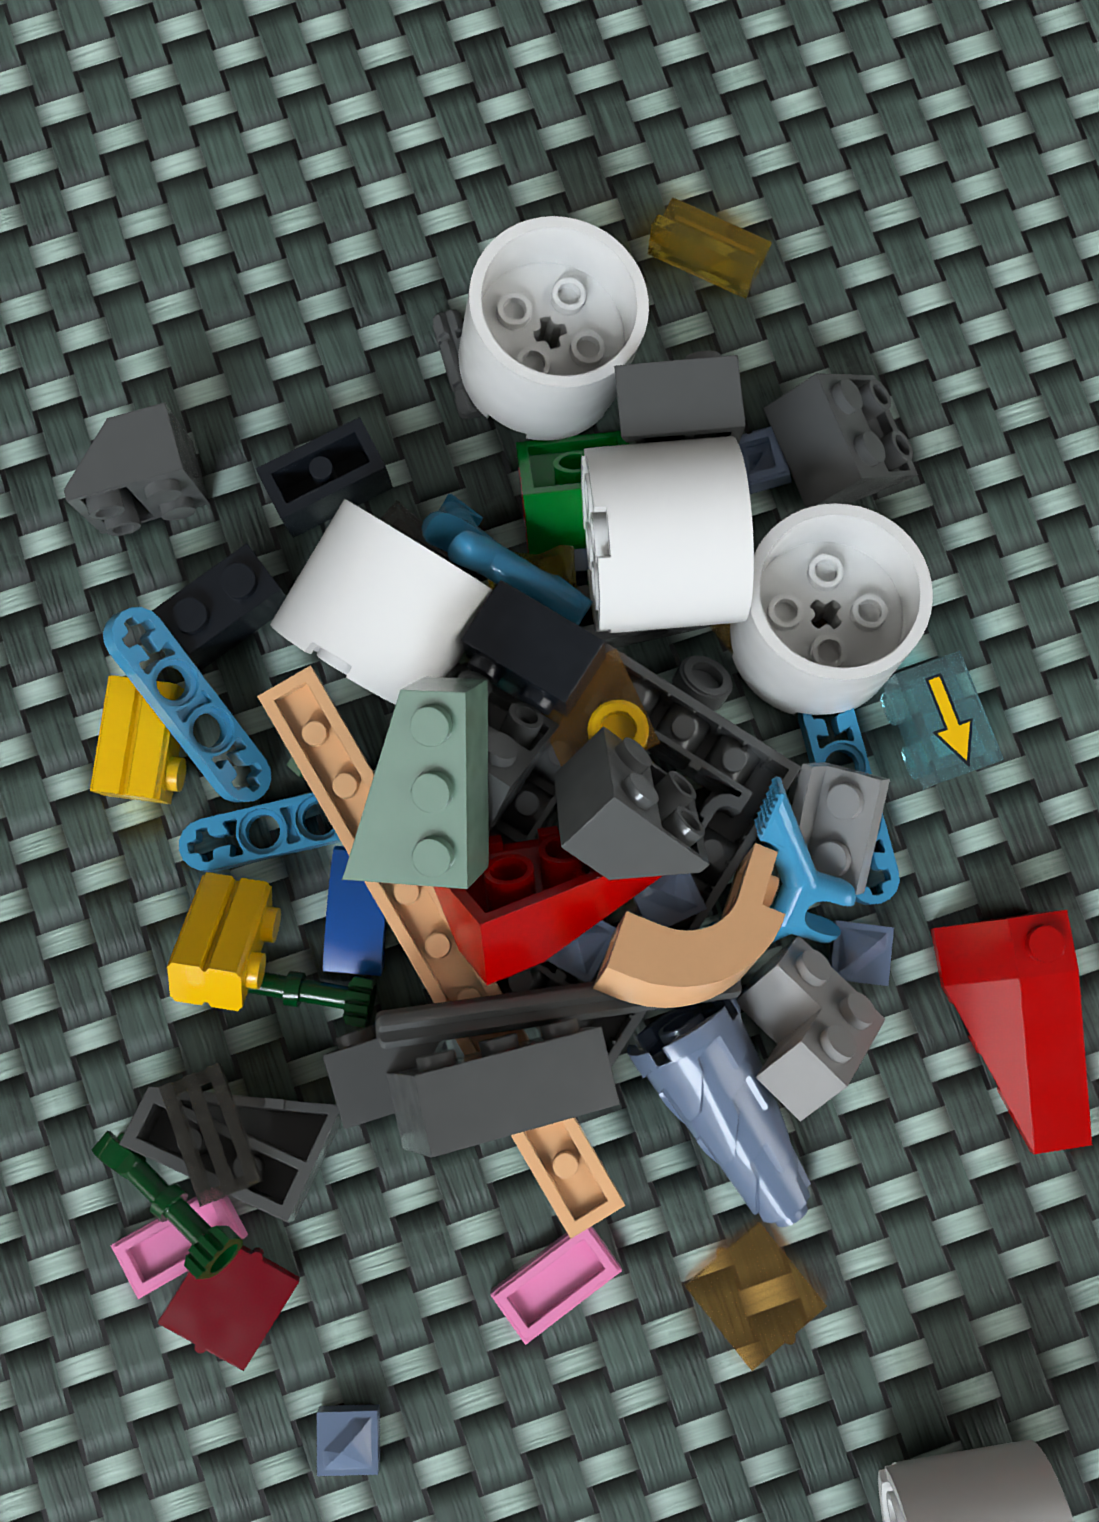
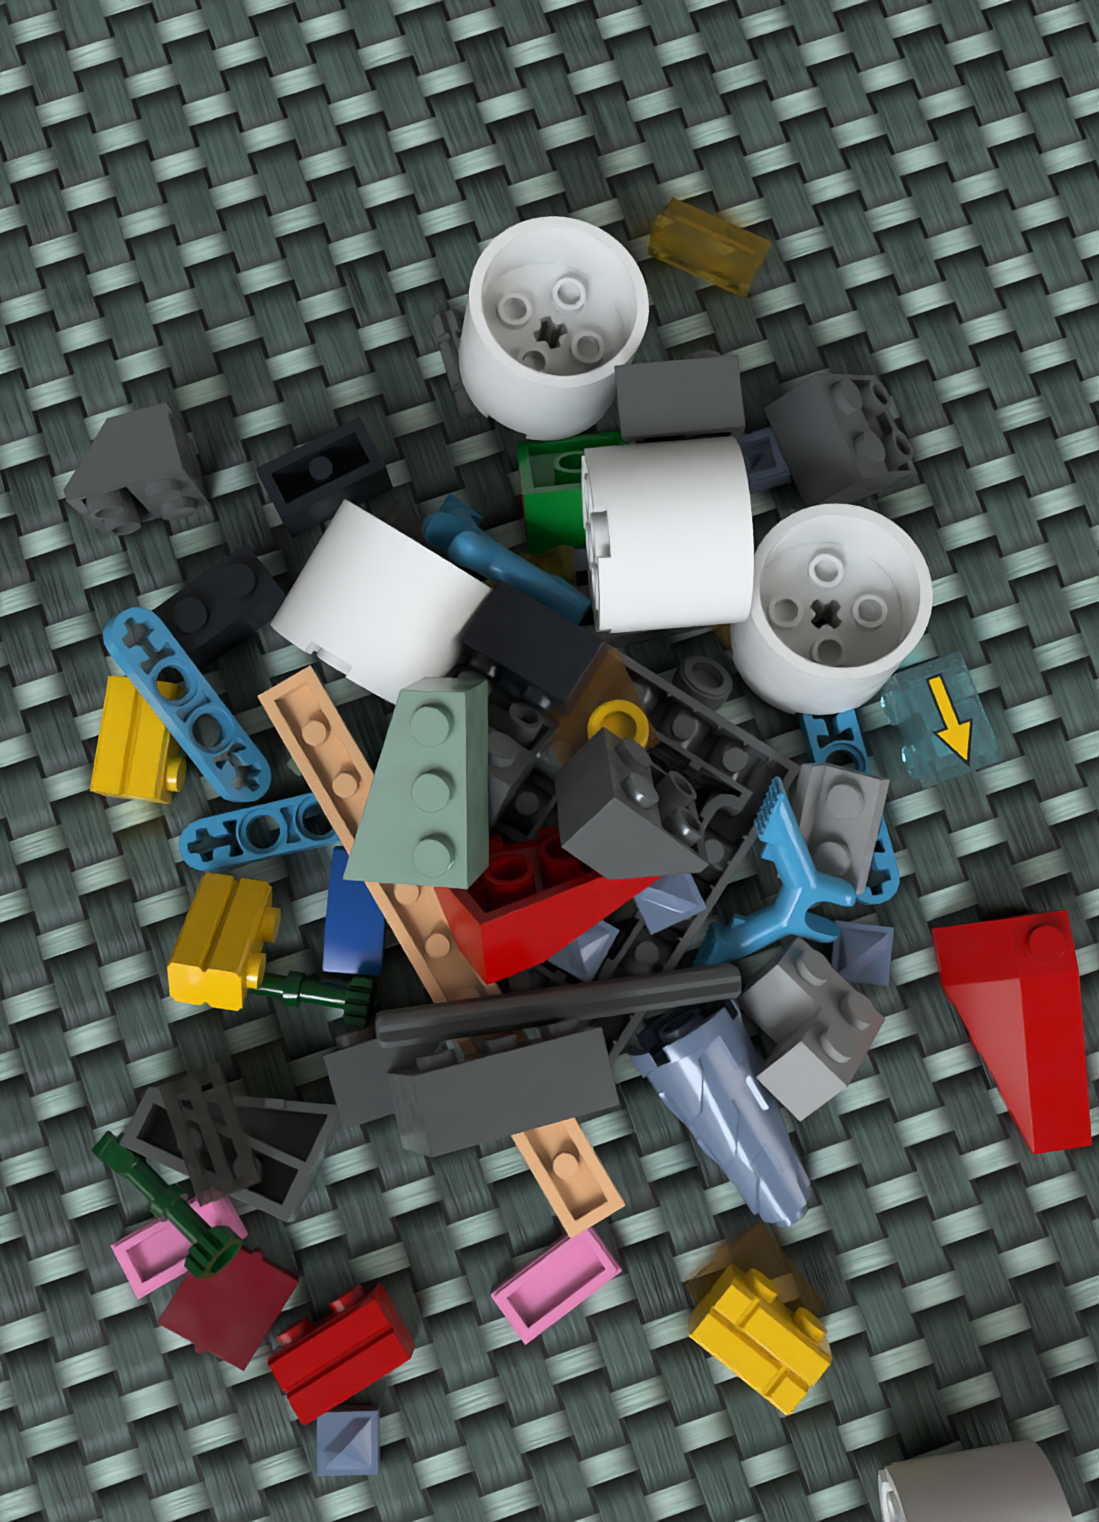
light nougat arch [593,843,786,1008] -> none
none -> red brick [267,1283,415,1426]
none -> yellow brick [688,1263,833,1416]

